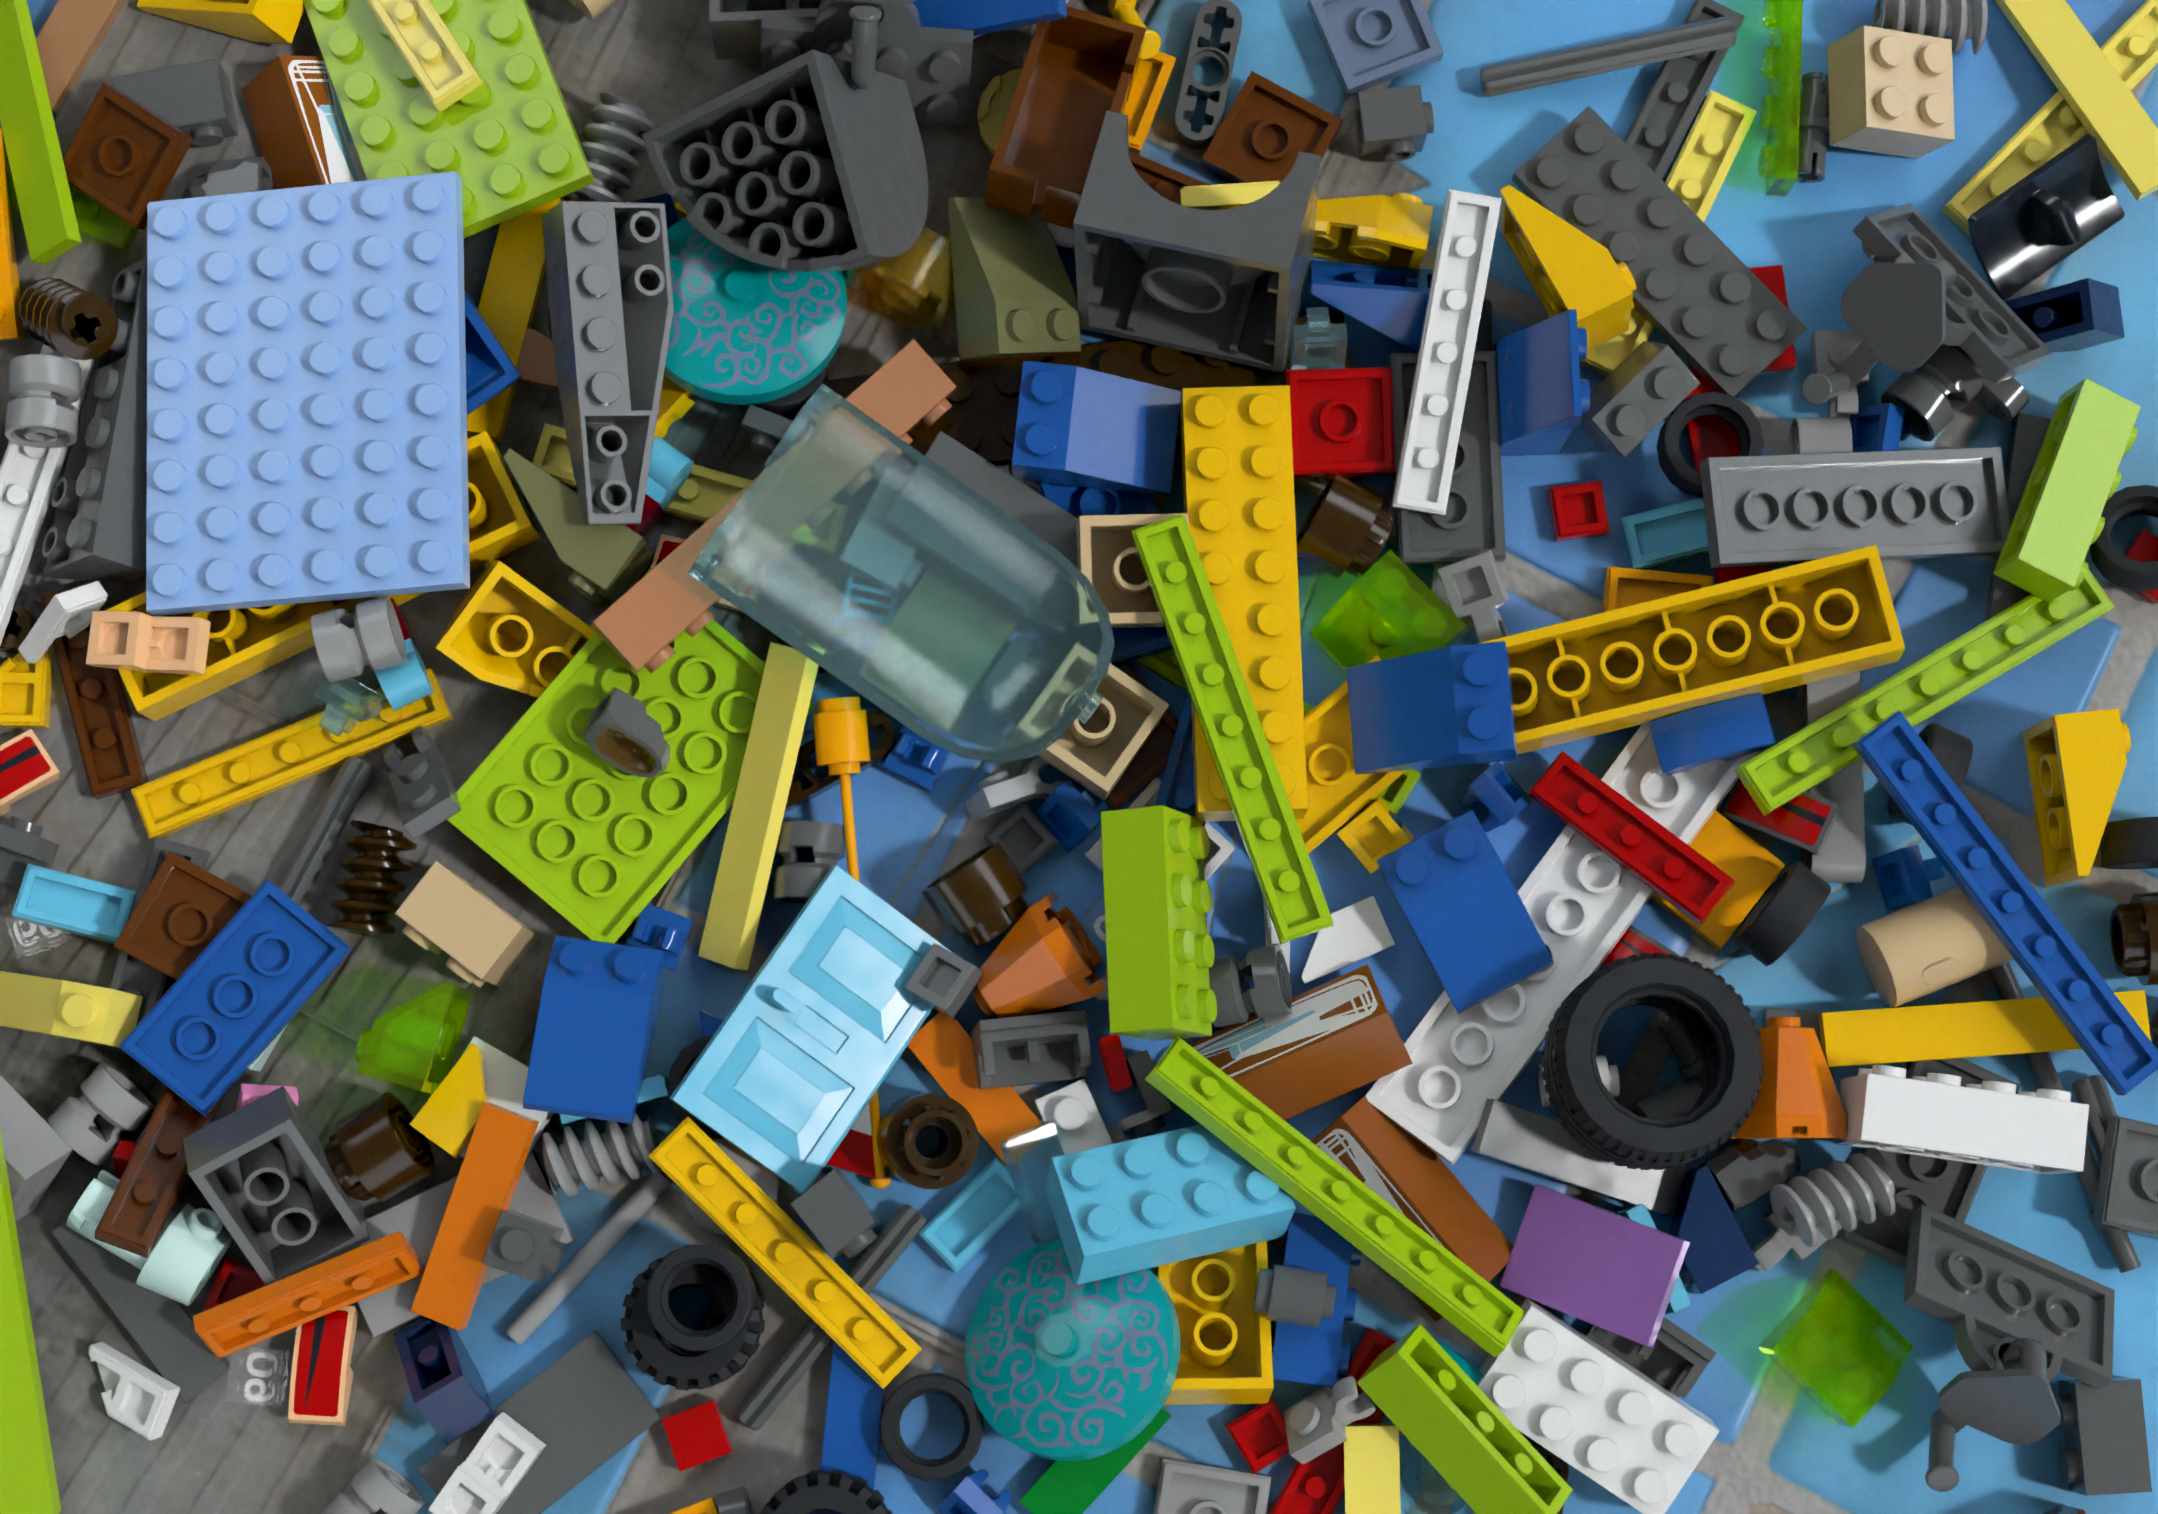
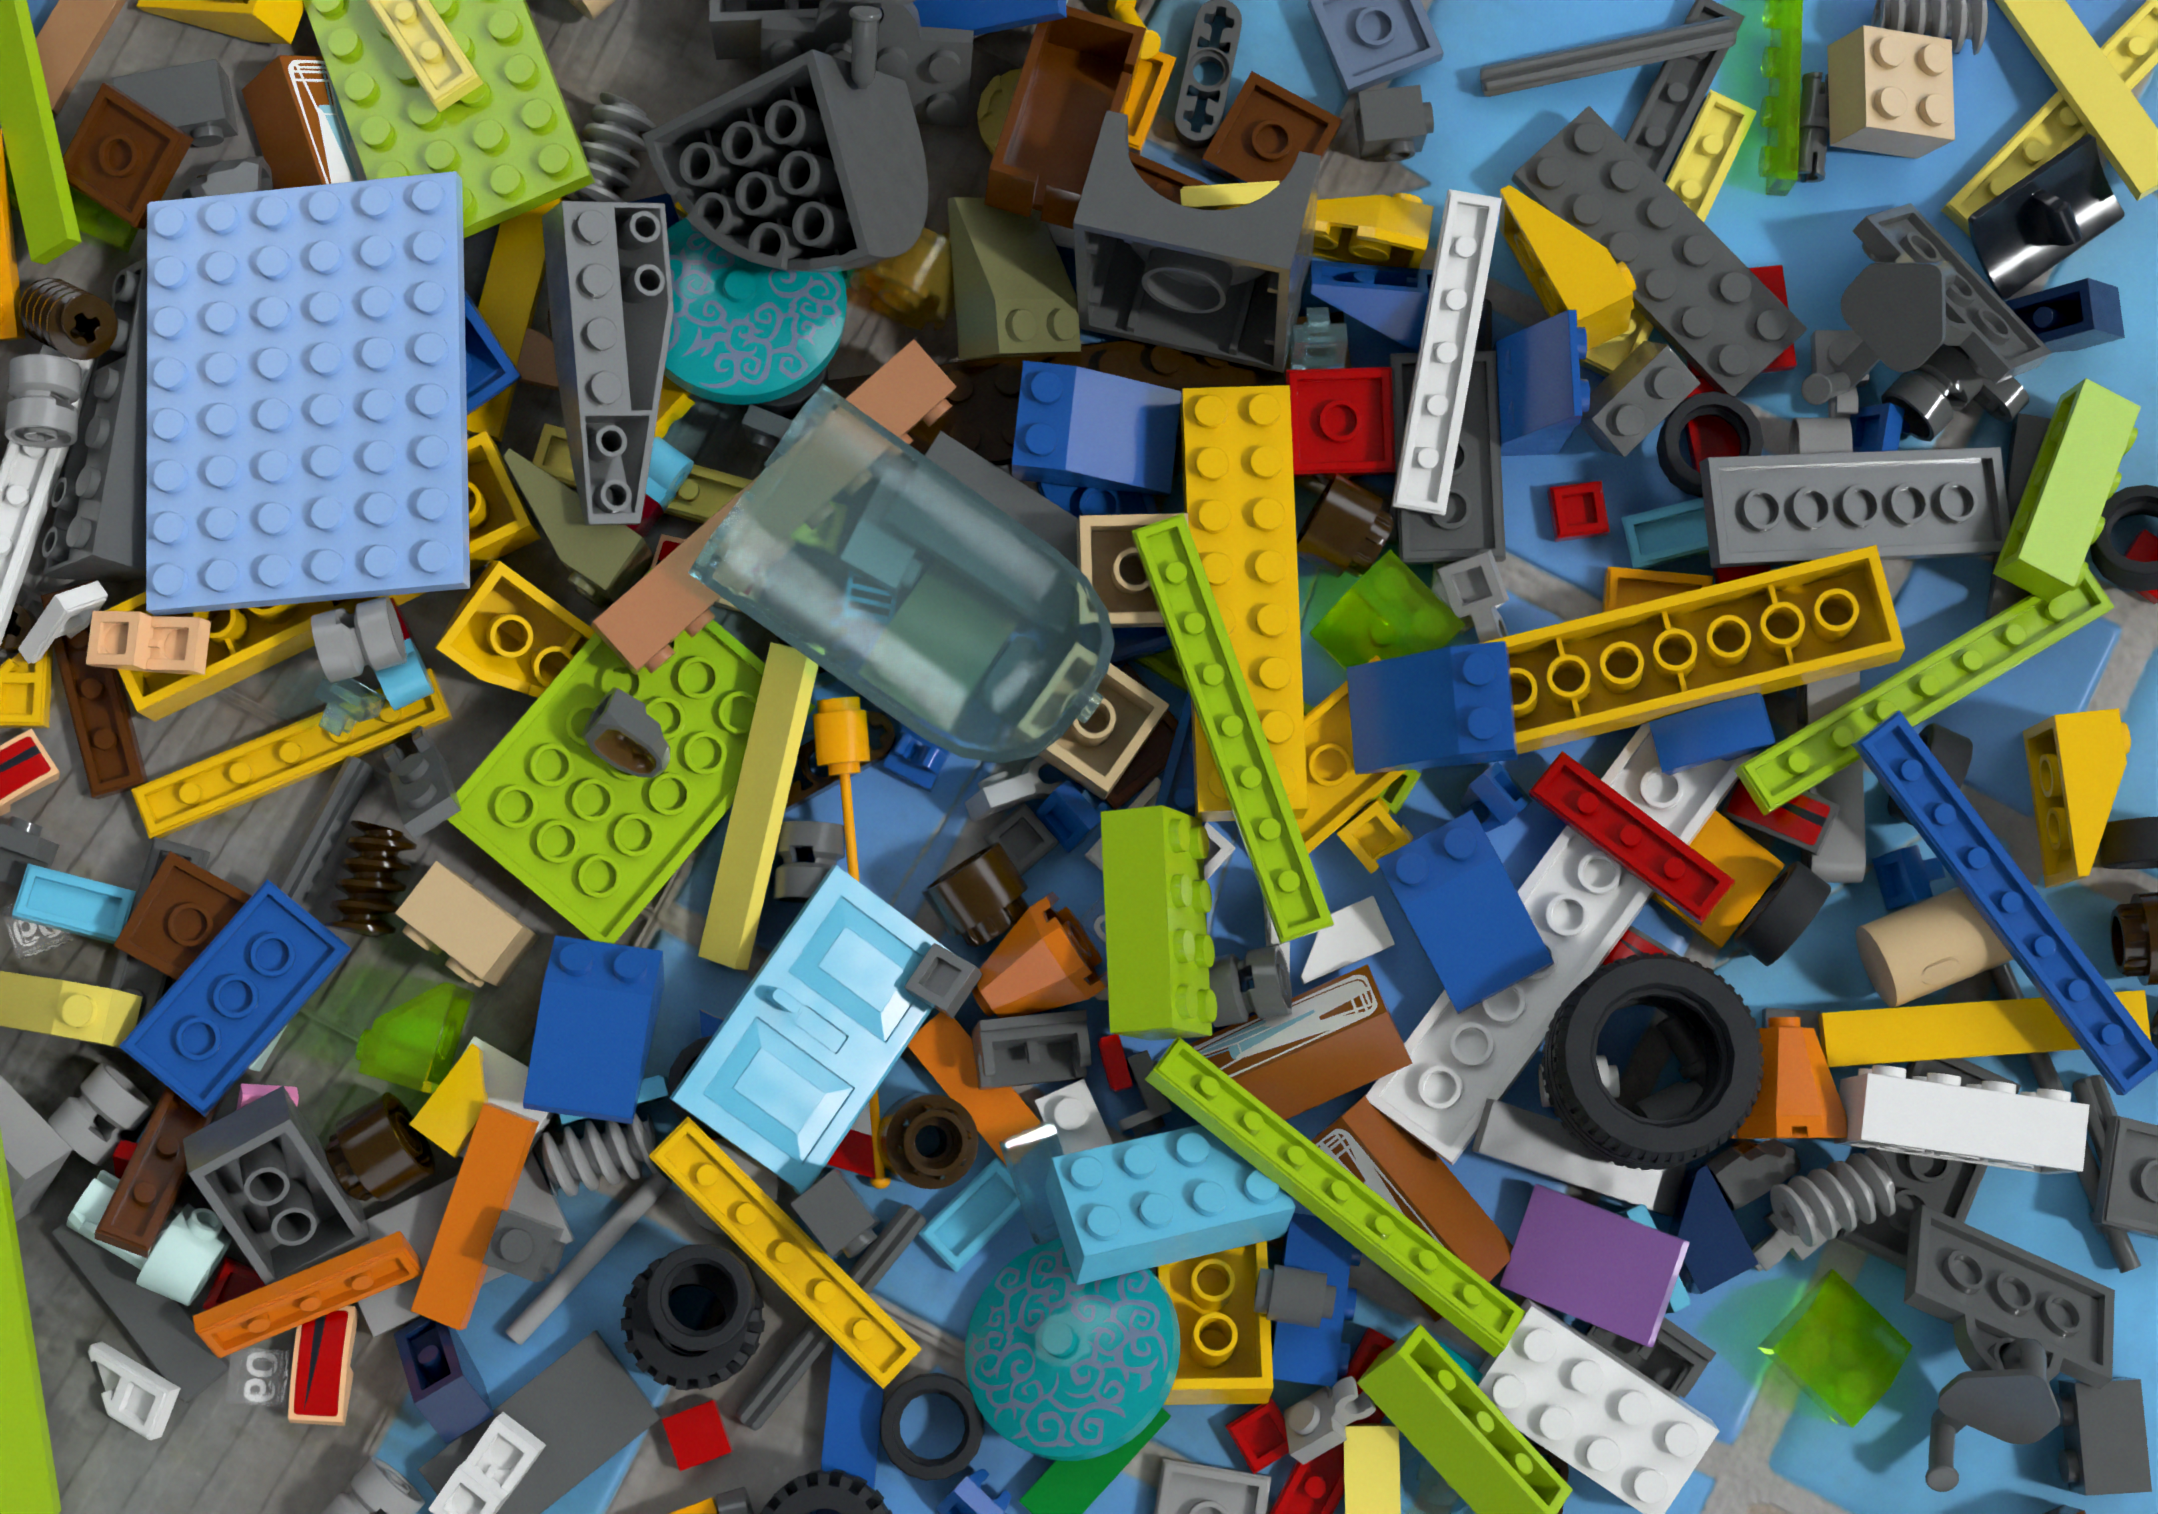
blue tile [626,904,695,972] -> none

